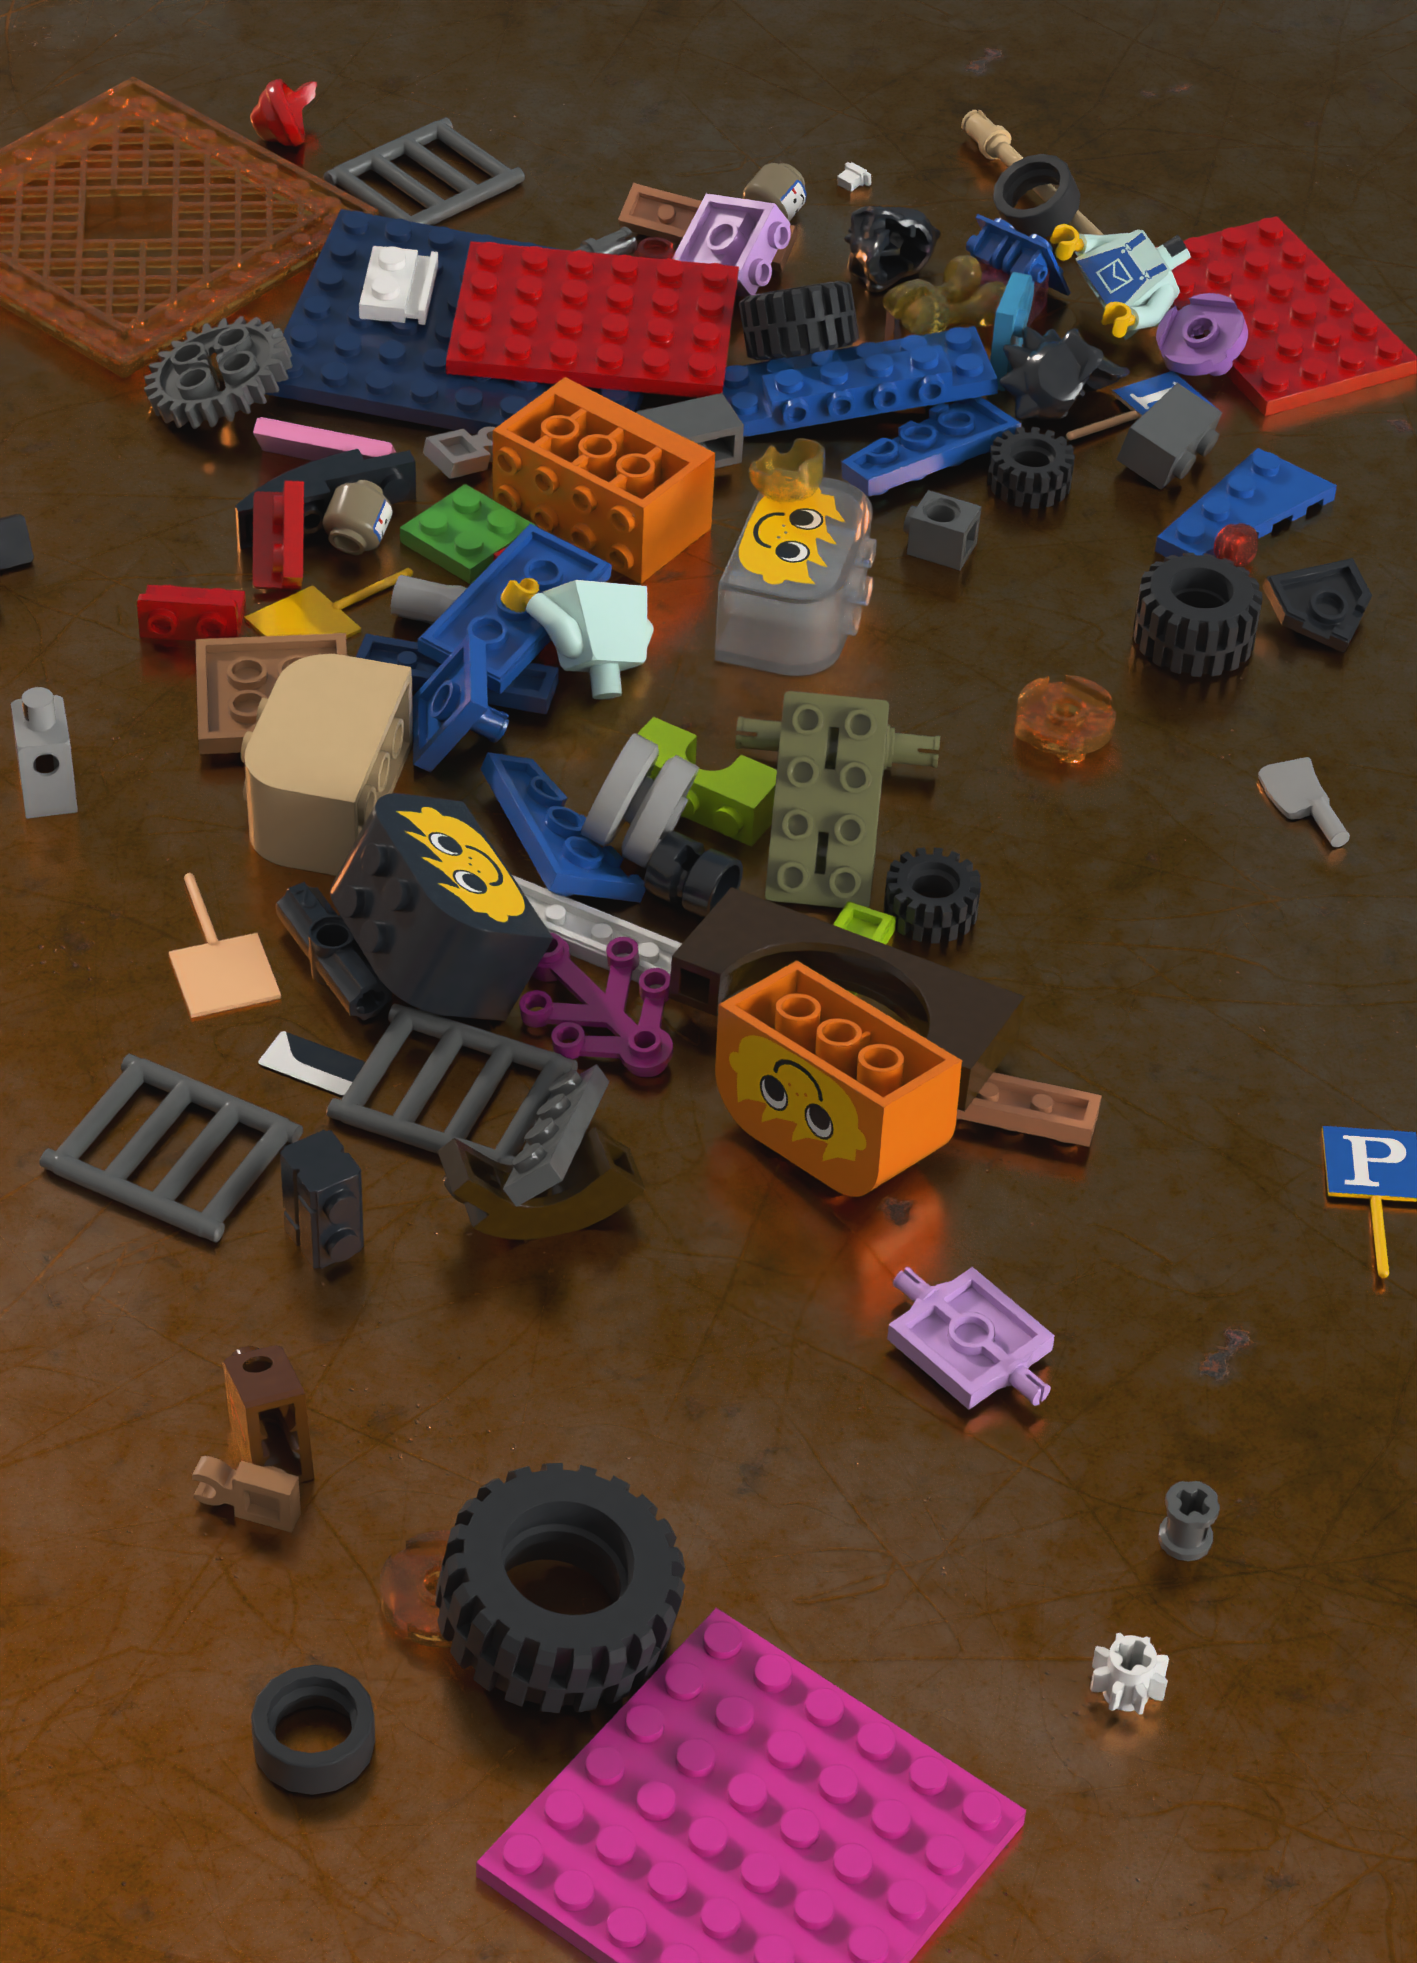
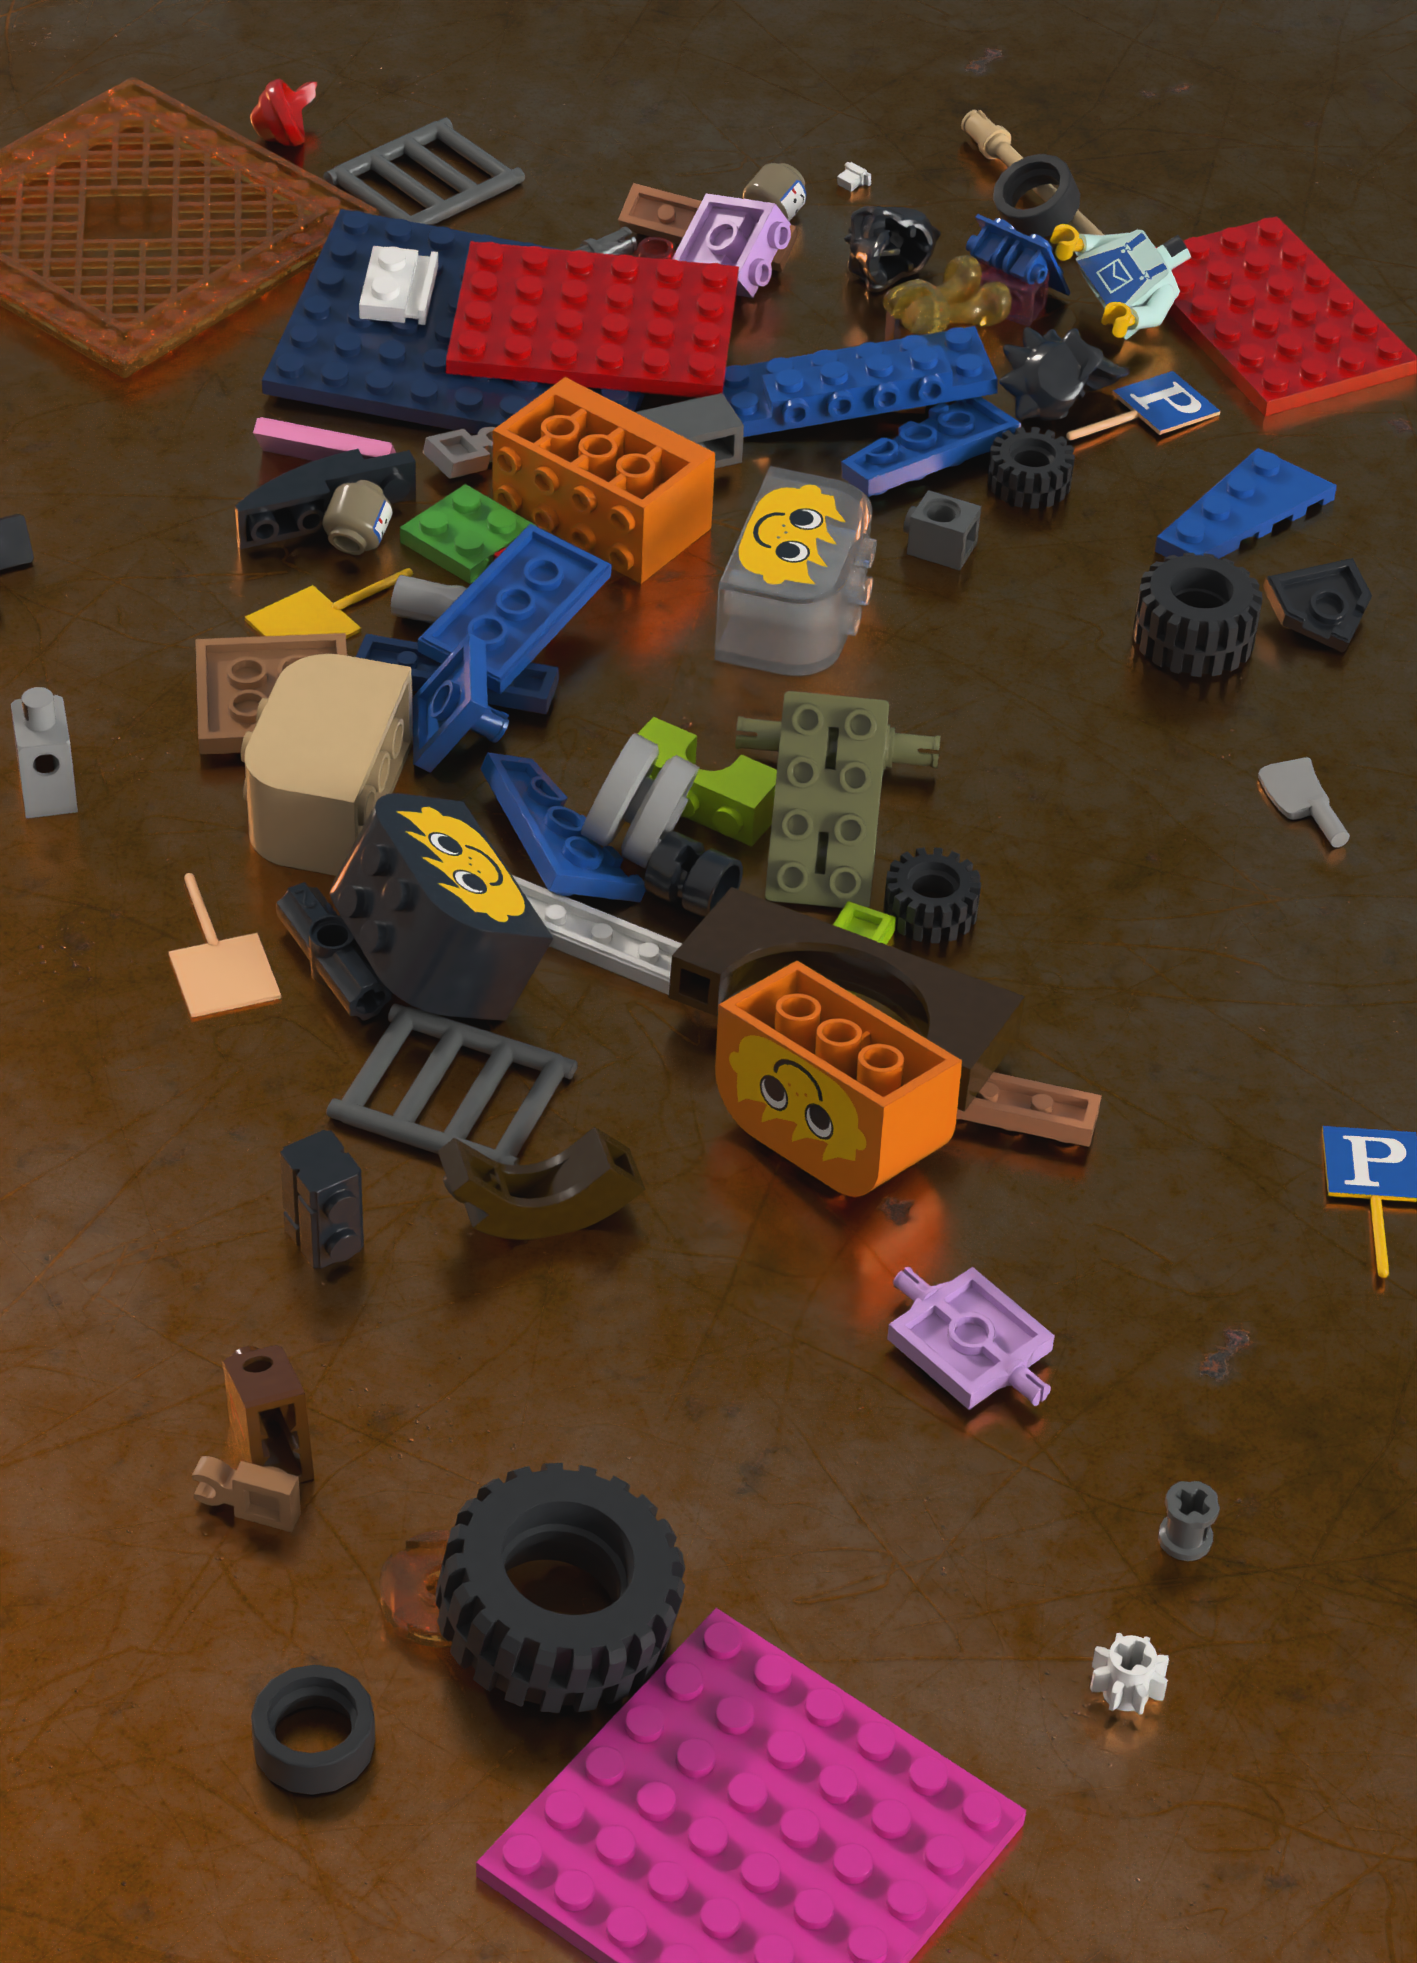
dark grey bar [39,1053,303,1242] -> none
red bracket [137,585,246,641] -> none
dark grey gear [144,316,293,429] -> none
red bracket [252,481,304,590] -> none
sticker [258,1031,365,1095] -> none
light aqua torso [501,578,654,699] -> none
dark grey plate [503,1064,610,1207] -> none
magenta plant [519,933,673,1077] -> none
black tyre [739,281,860,361] -> none
clear yellow hair [749,438,825,502] -> none
dark azure plate [990,272,1034,391] -> none
clear orange plate [1015,675,1116,763] -> none
dark grey brick [1116,383,1223,490] -> none
medium lavender plate [1156,293,1248,376] -> none
clear red plate [1214,523,1258,567] -> none

